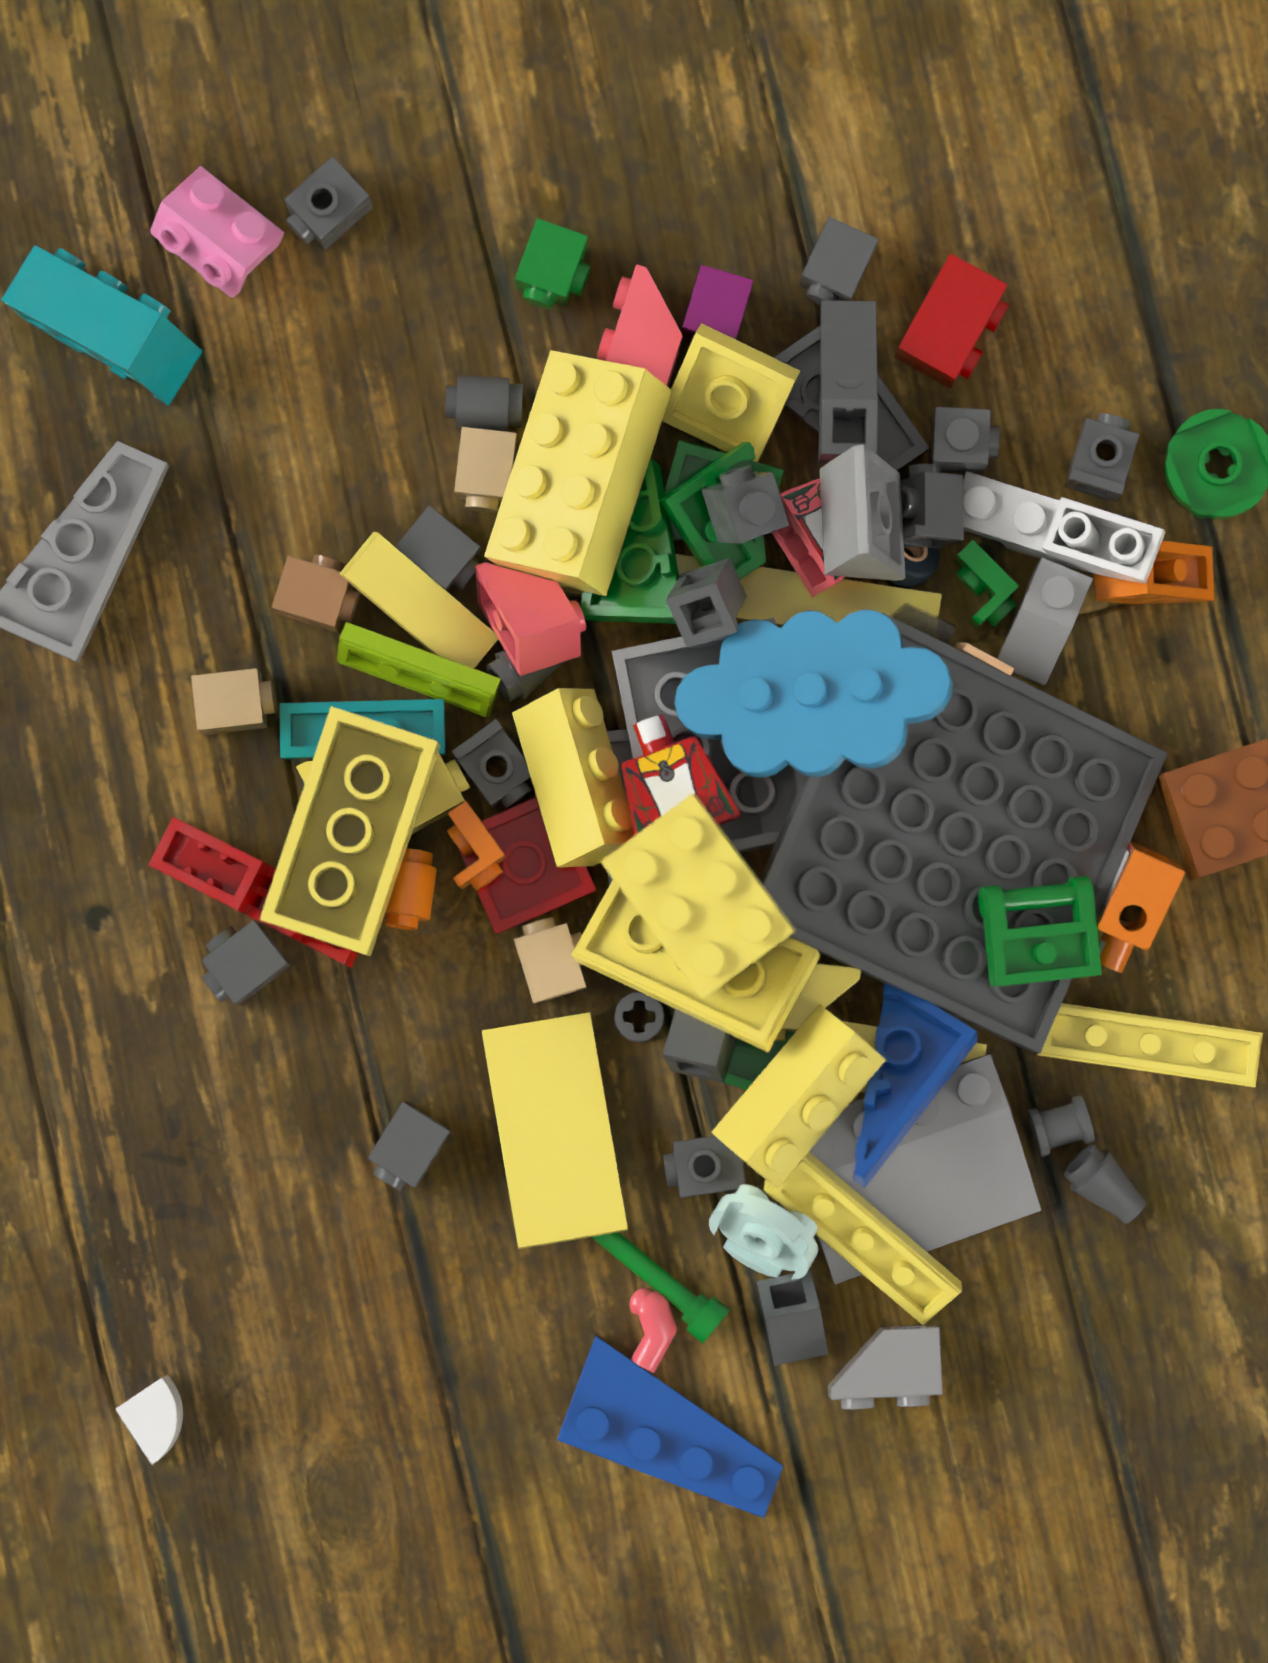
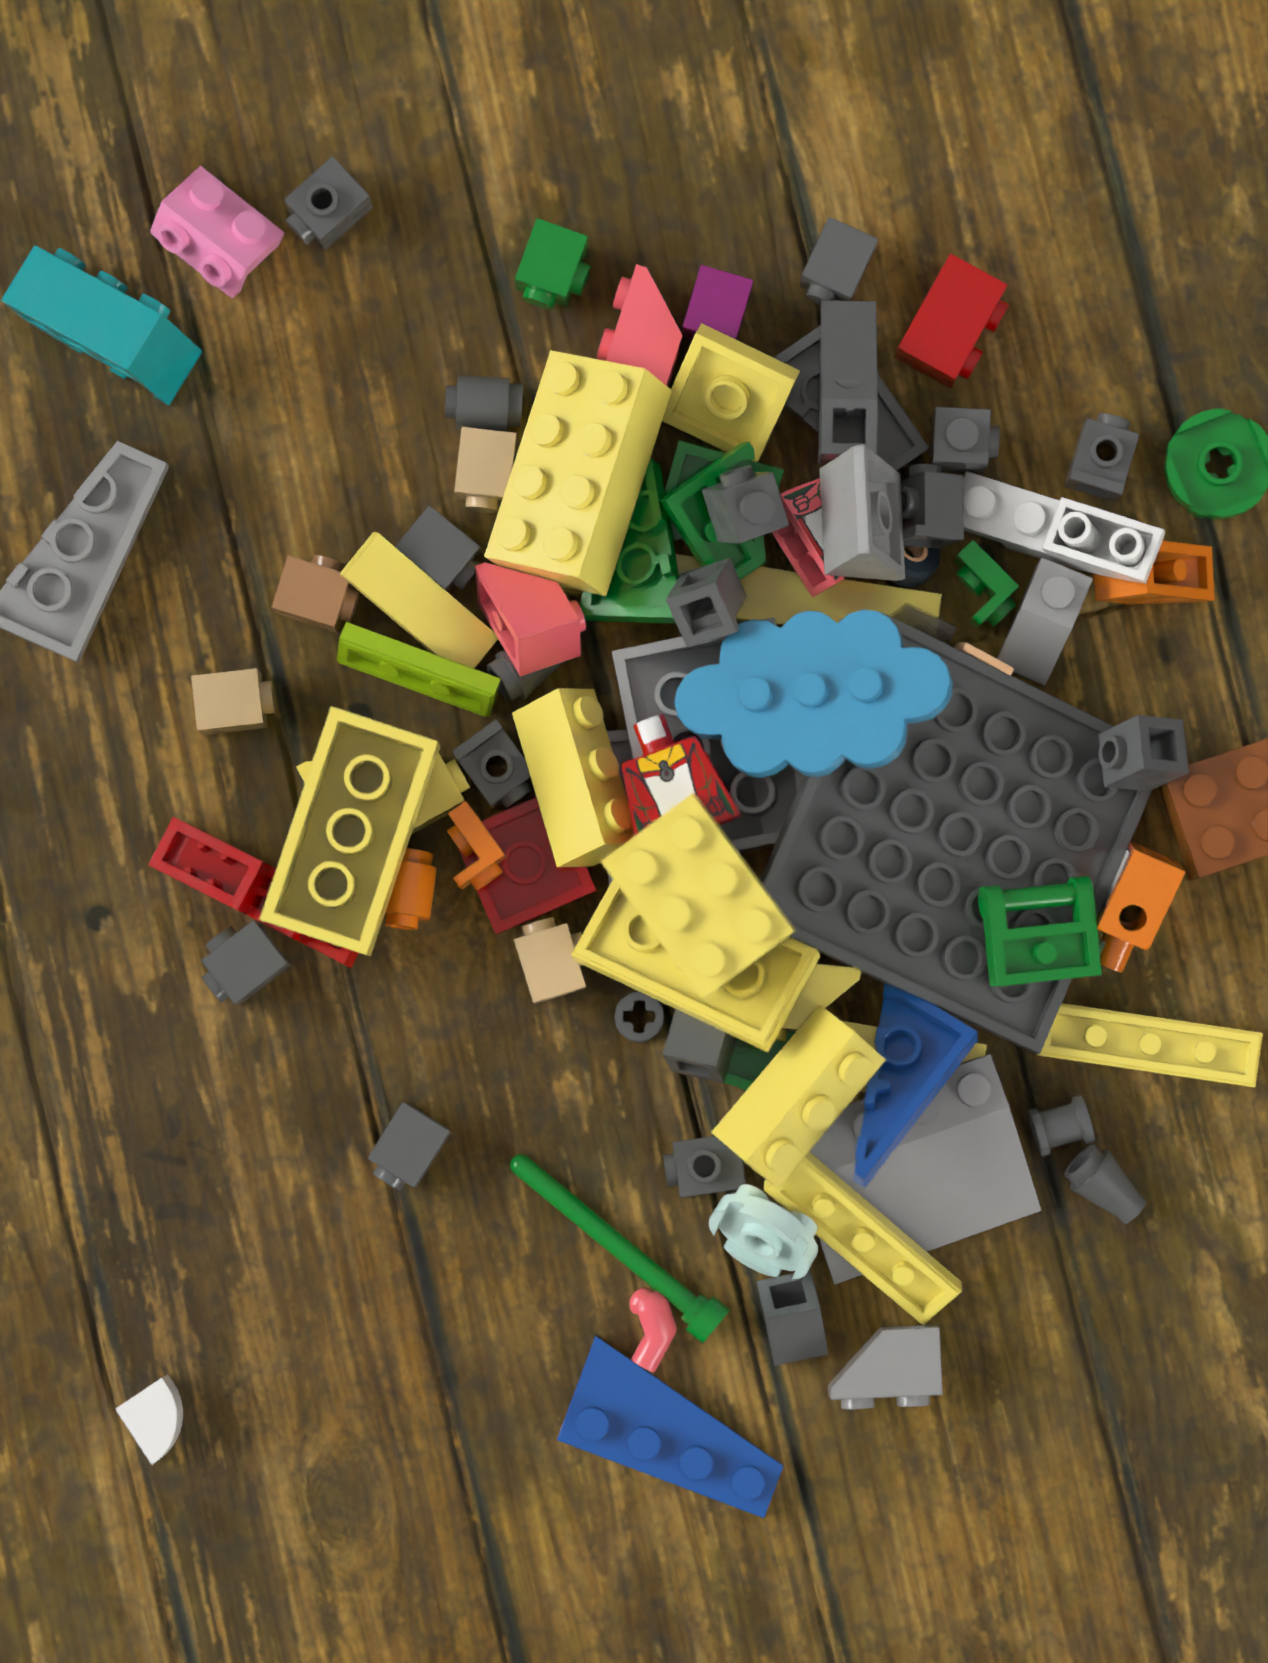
teal plate [279,699,446,760] -> none
light yellow tile [482,1012,628,1249] -> none
none -> dark grey brick [1099,715,1189,791]

